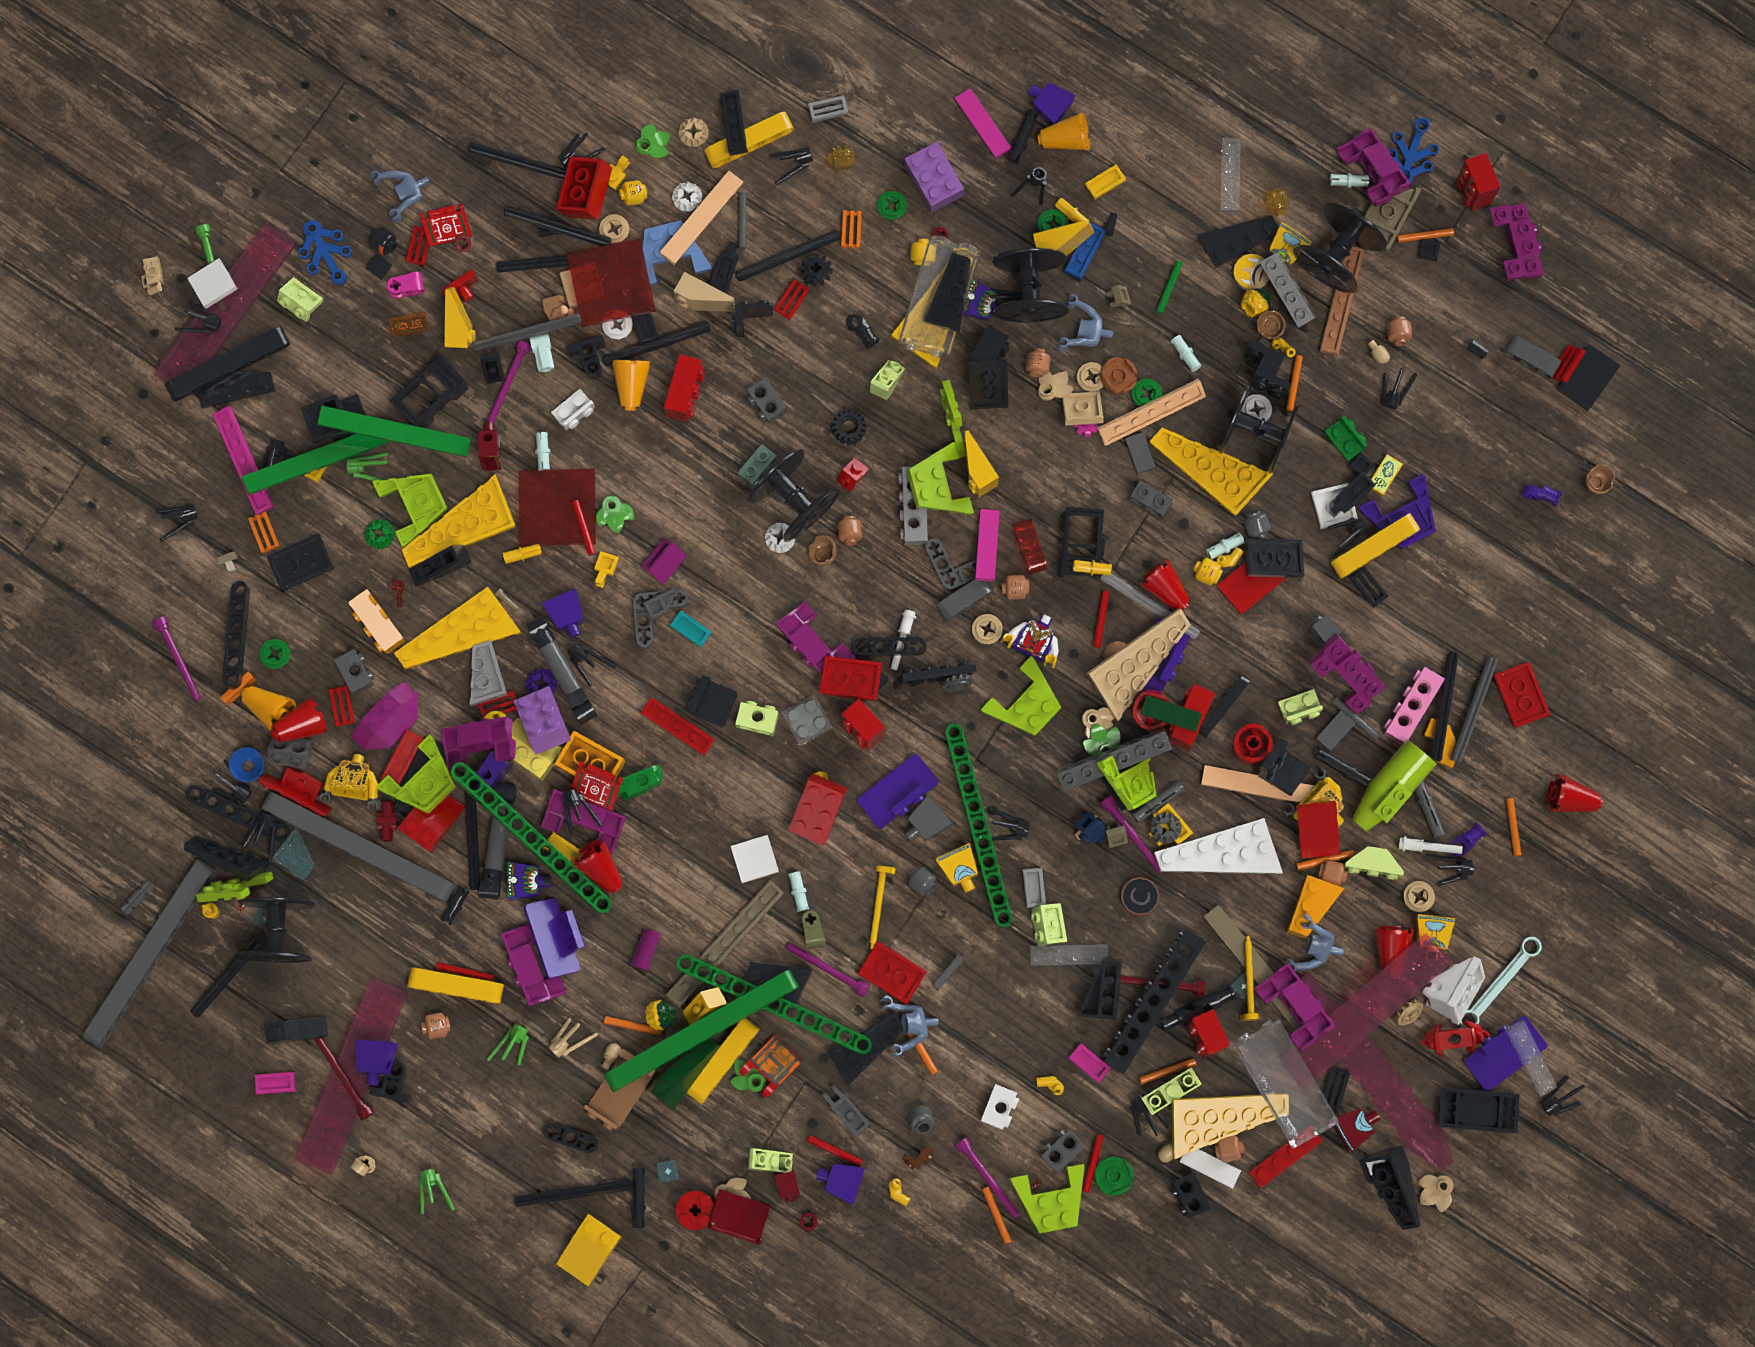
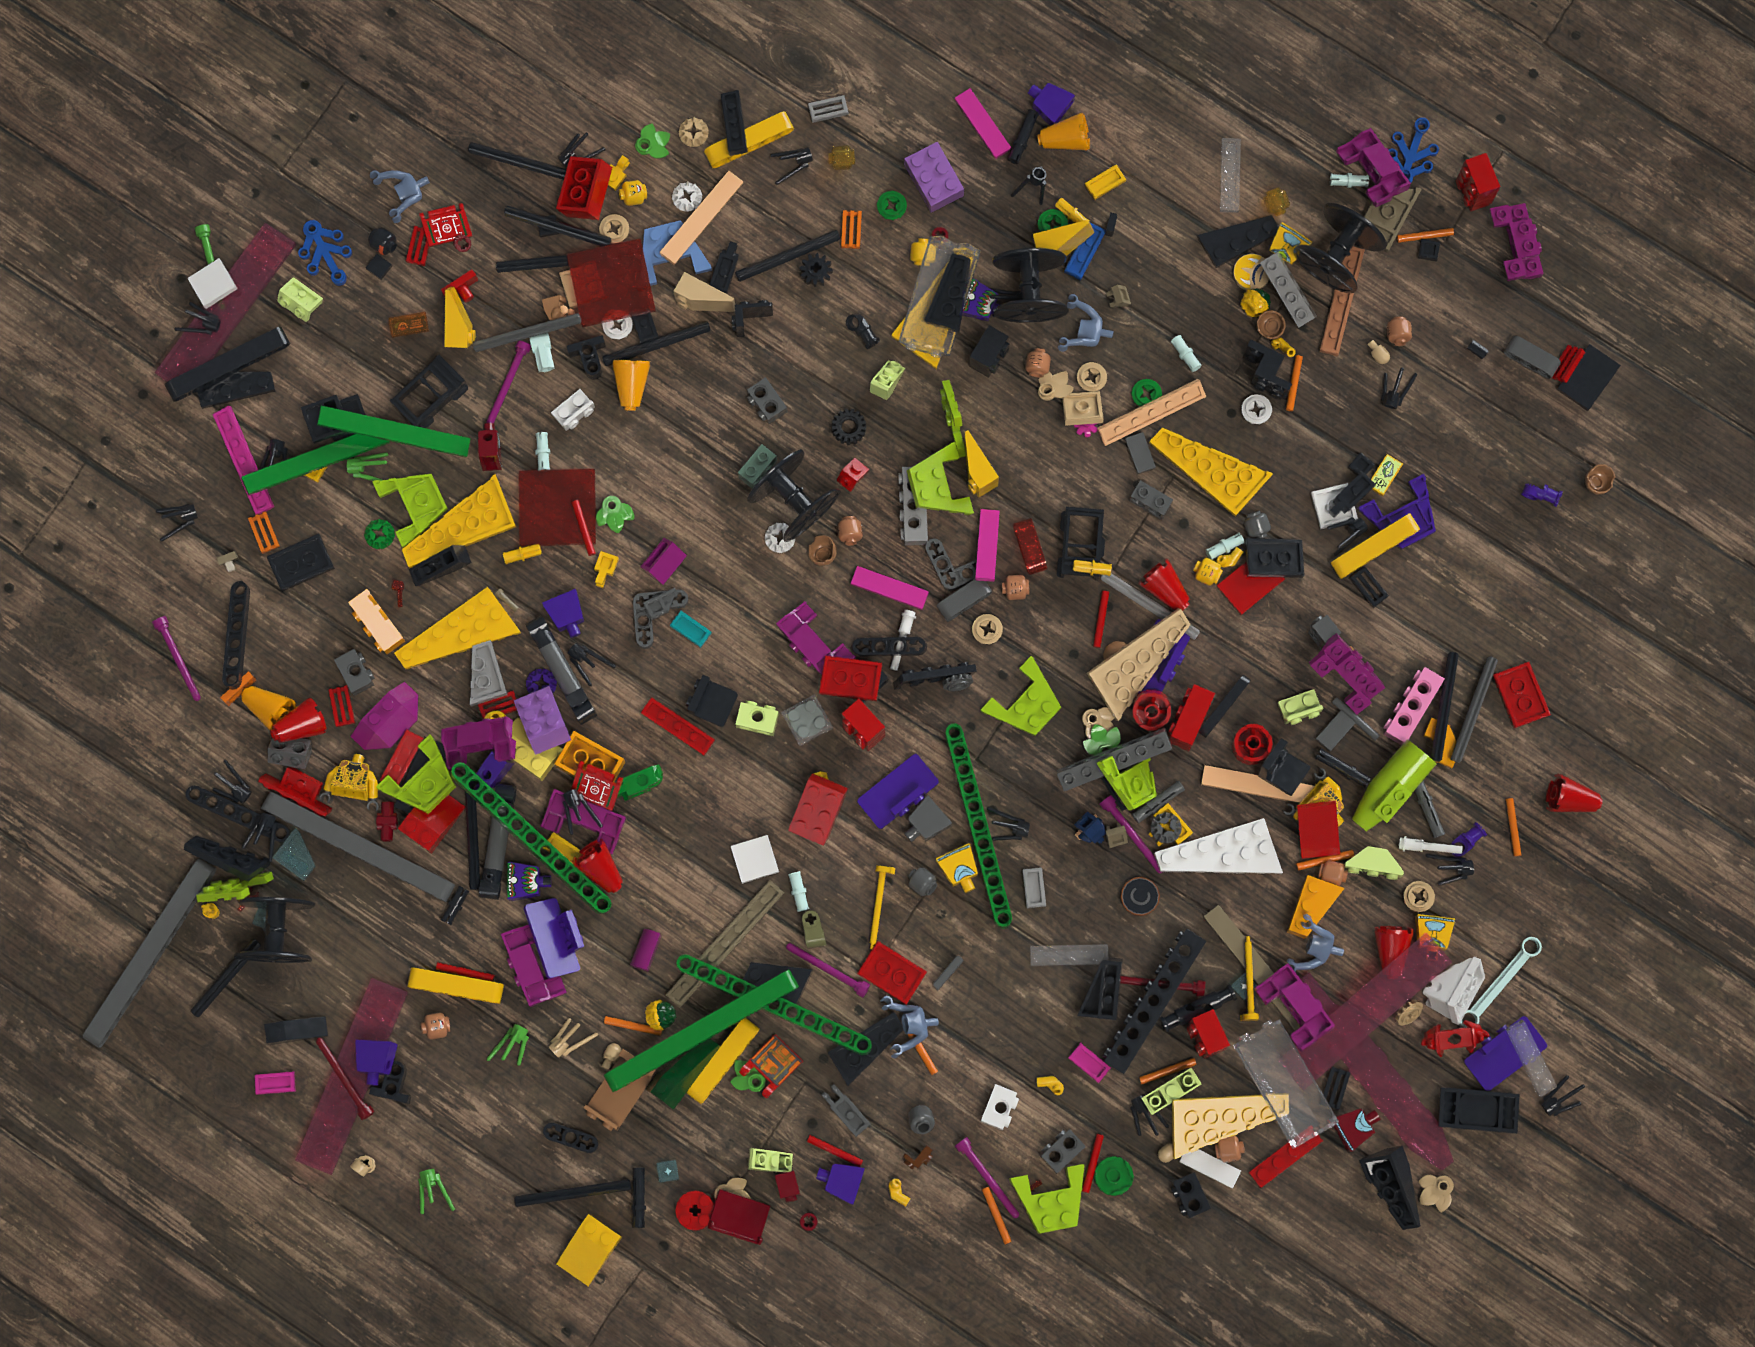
dark grey axle [120,881,153,915] -> none
tan piece [141,256,164,295] -> none
blue piece [229,747,265,783] -> none
green gear [259,639,291,670] -> none
dark pink piece [387,272,425,299] -> none
black slope [480,351,505,384] -> none
red brick [664,354,705,423] -> none
yellow brick [682,987,727,1025] -> none
dark grey piece [738,193,747,249] -> none
red tile [774,279,810,320] -> none
black tile [969,359,1008,410] -> none
torso [1001,614,1059,668] -> none
yellowish green bracket [1031,903,1067,947] -> none
dark orange tile [1100,357,1137,394] -> none
dark green tile [1141,696,1202,733] -> none
green piece [1156,260,1183,314] -> none
black piece [1219,384,1300,475] -> none
green bracket [1324,416,1367,463] -> none
none -> dark pink tile [851,566,929,610]

